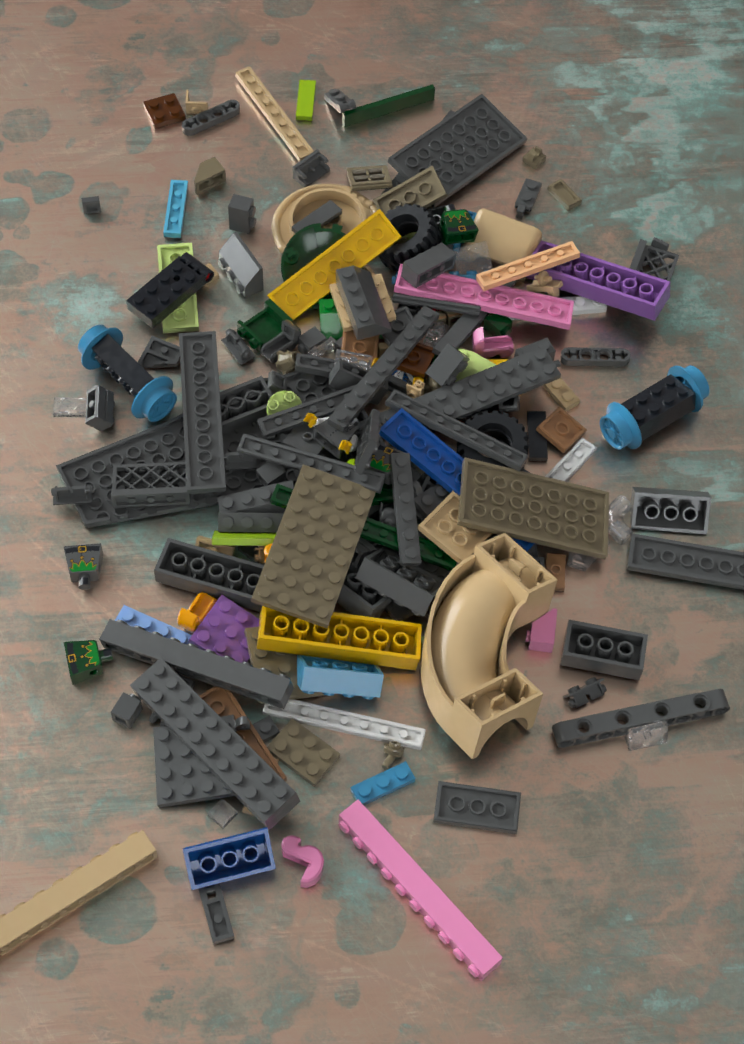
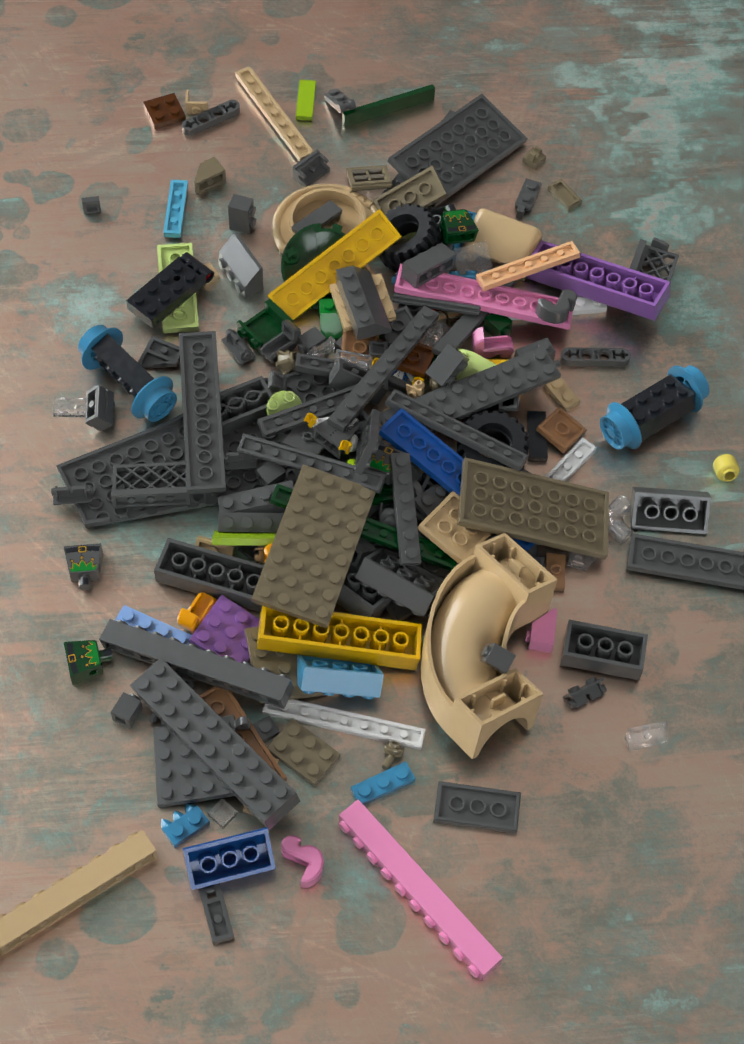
tan hips [526,270,563,297] -> none
dark grey beam [552,689,730,748] -> none
none -> dark azure plate [161,803,210,848]
none -> dark grey tile [368,340,388,360]
none -> dark grey brick [481,643,516,673]
none -> dark grey animal [536,289,577,324]
none -> light yellow head [713,454,740,482]

